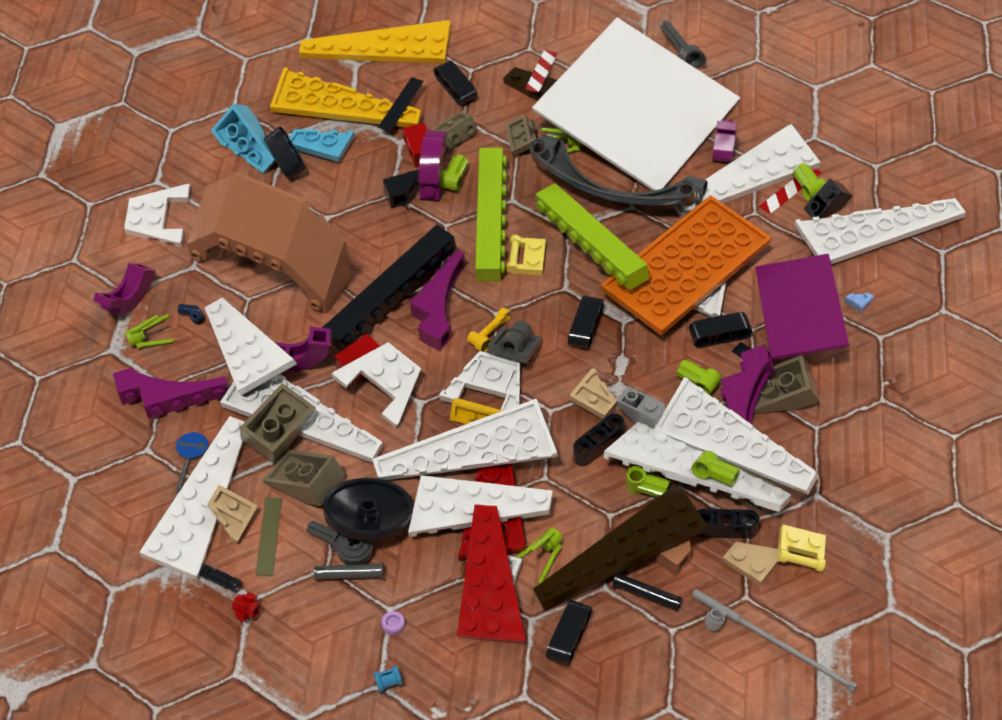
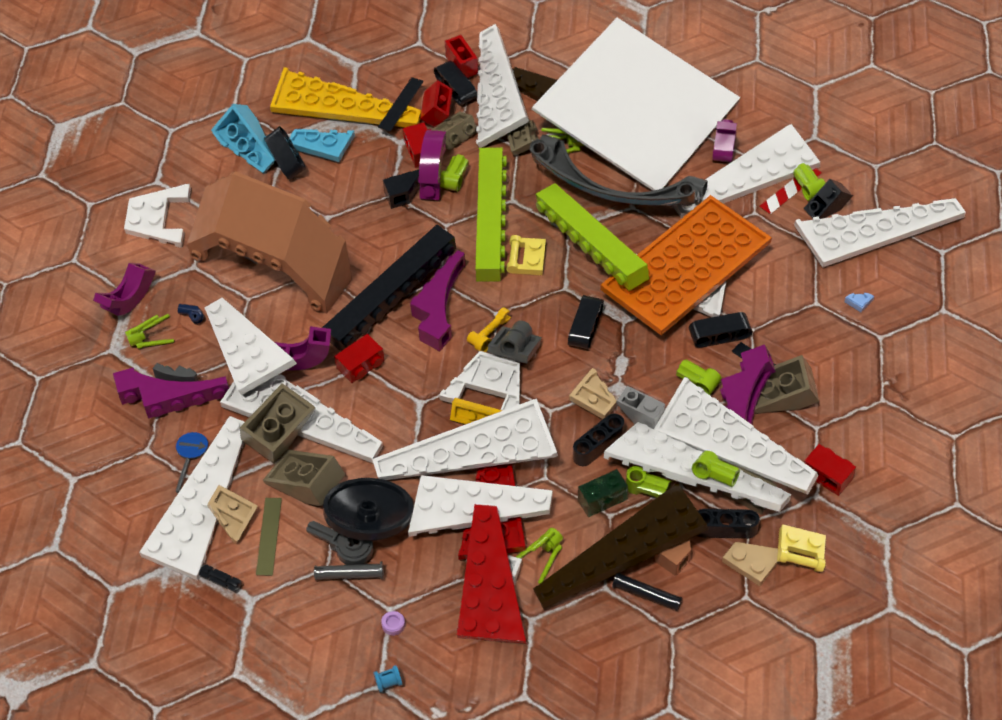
red gear [232,592,261,622] -> none
yellow wing [299,20,451,64] -> none
white wing [332,342,421,428] -> none
sticker [525,50,557,93] -> none
black beam [546,599,592,666] -> none
dark grey piece [660,20,706,68] -> none
light grey piece [692,589,857,692] -> none
magenta piece [755,253,849,360] -> none
none -> dark grey slope [152,363,198,382]
none -> red brick [420,80,453,127]
none -> red brick [444,35,478,78]
none -> white wing [476,24,529,148]
none -> clear green brick [578,469,628,517]
none -> red brick [804,444,856,496]

